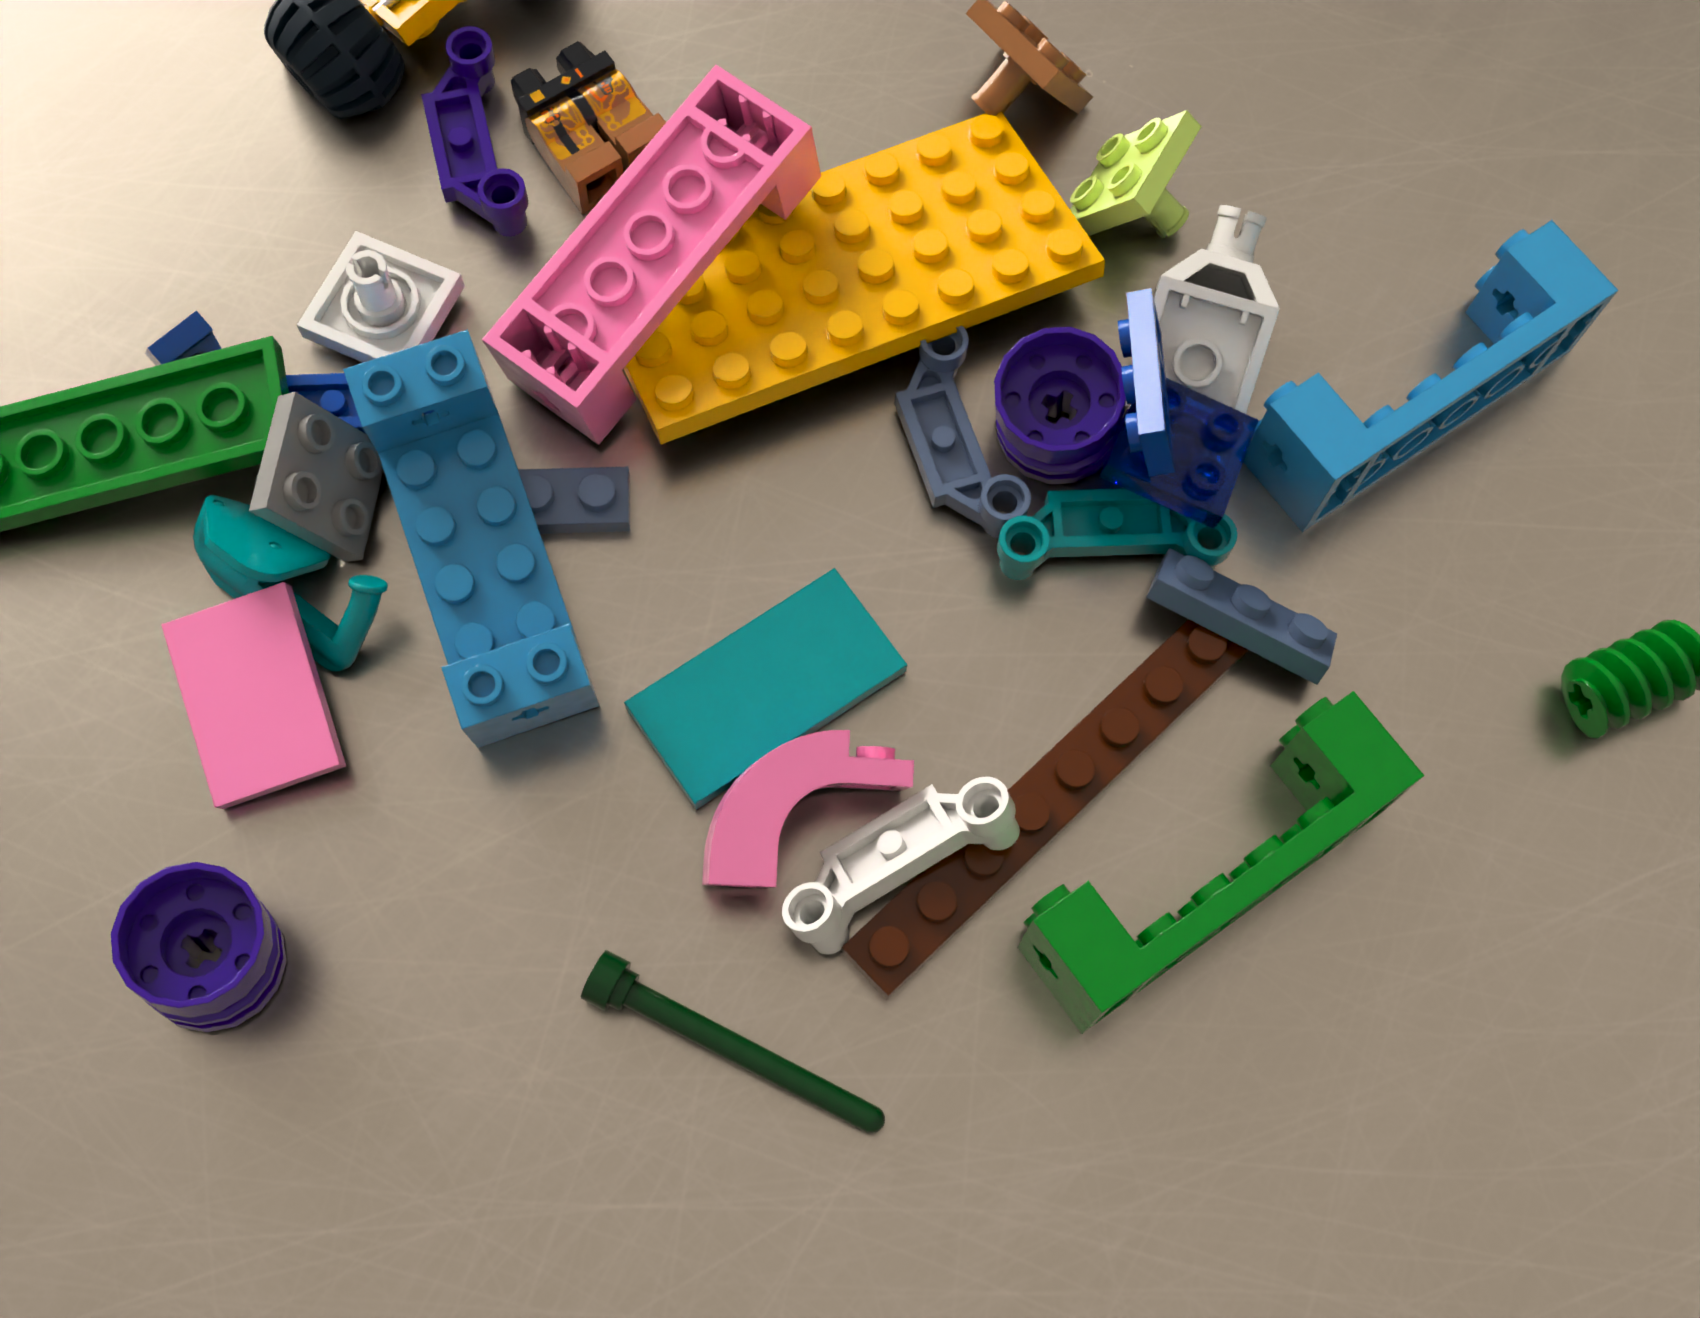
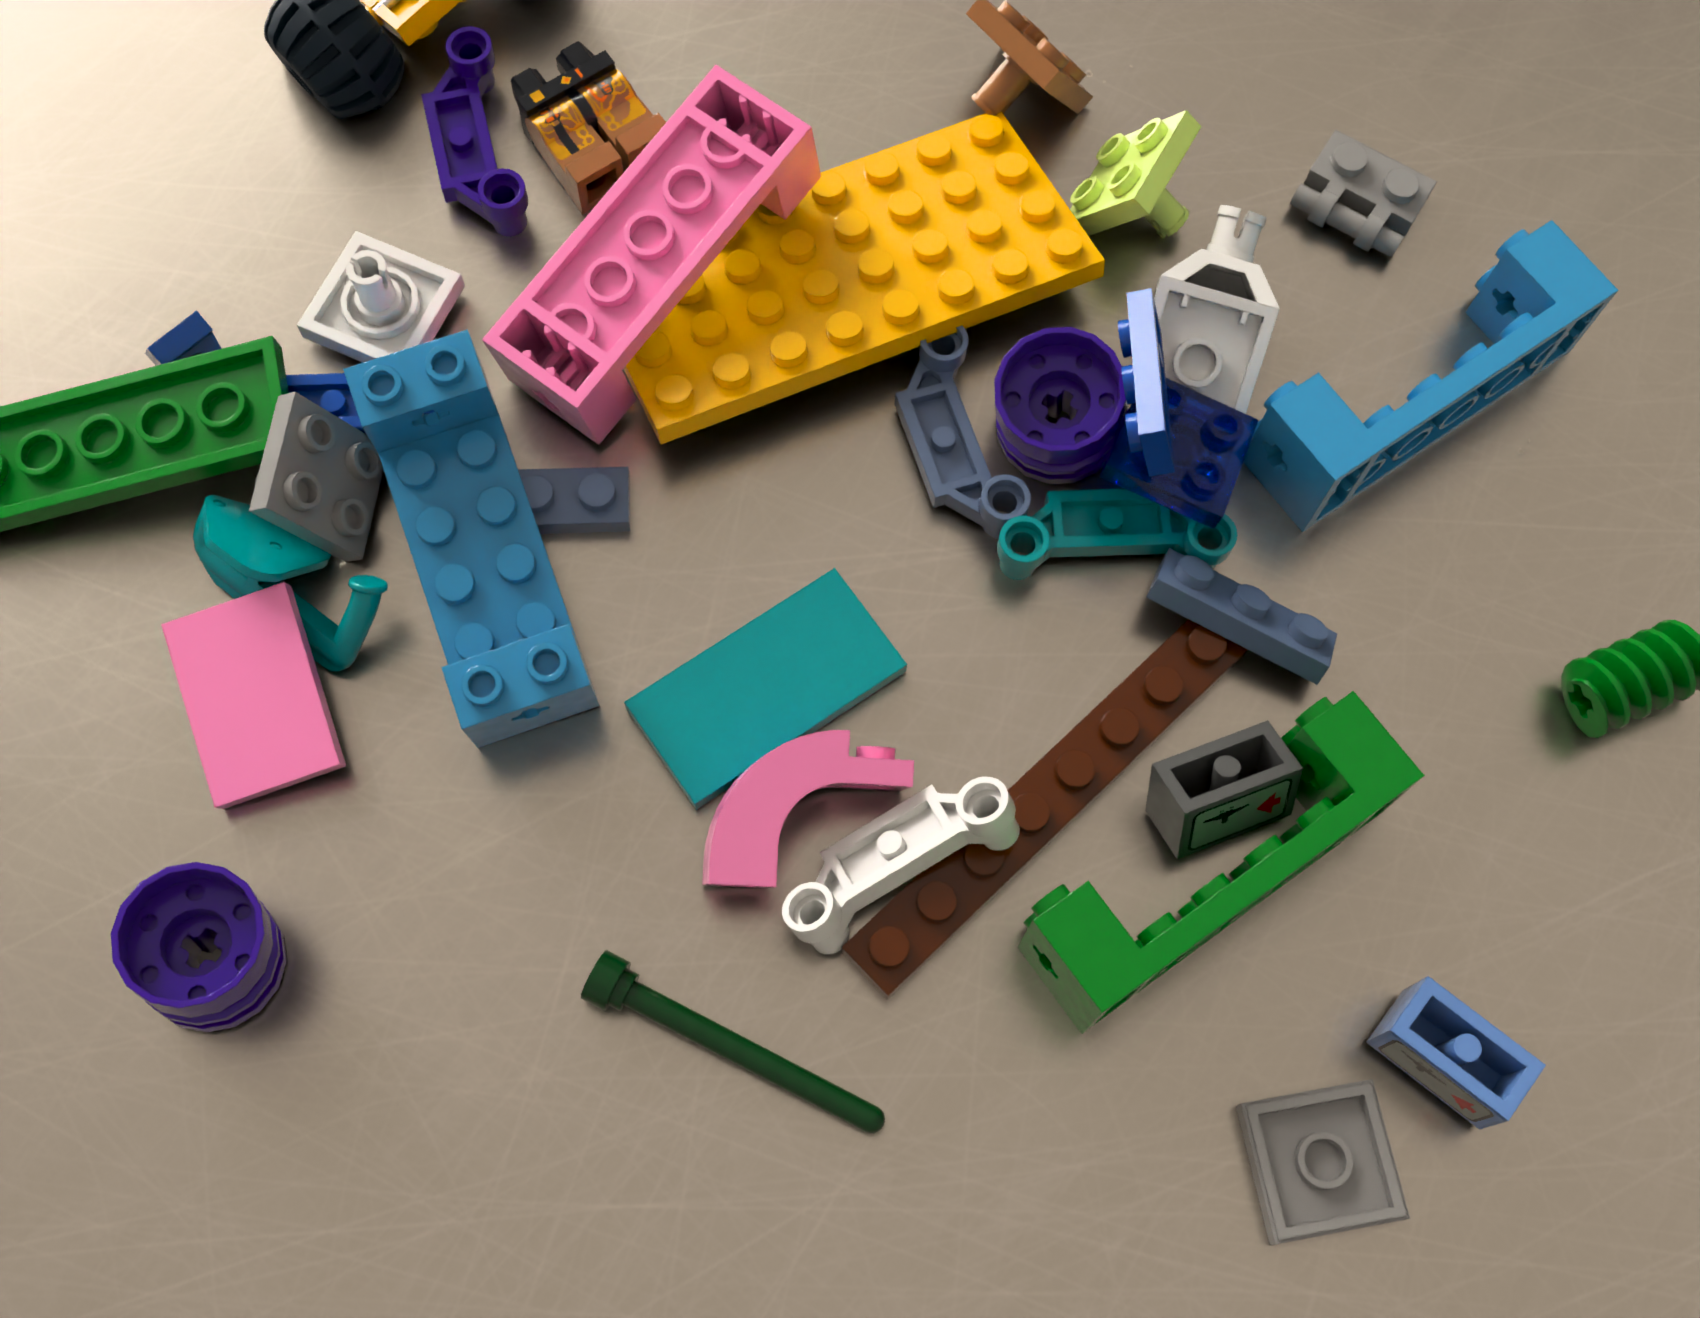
none -> dark grey brick [1145,720,1303,859]
none -> light grey tile [1236,1079,1410,1245]
none -> light grey plate [1290,130,1437,257]
none -> medium blue brick [1366,976,1546,1130]

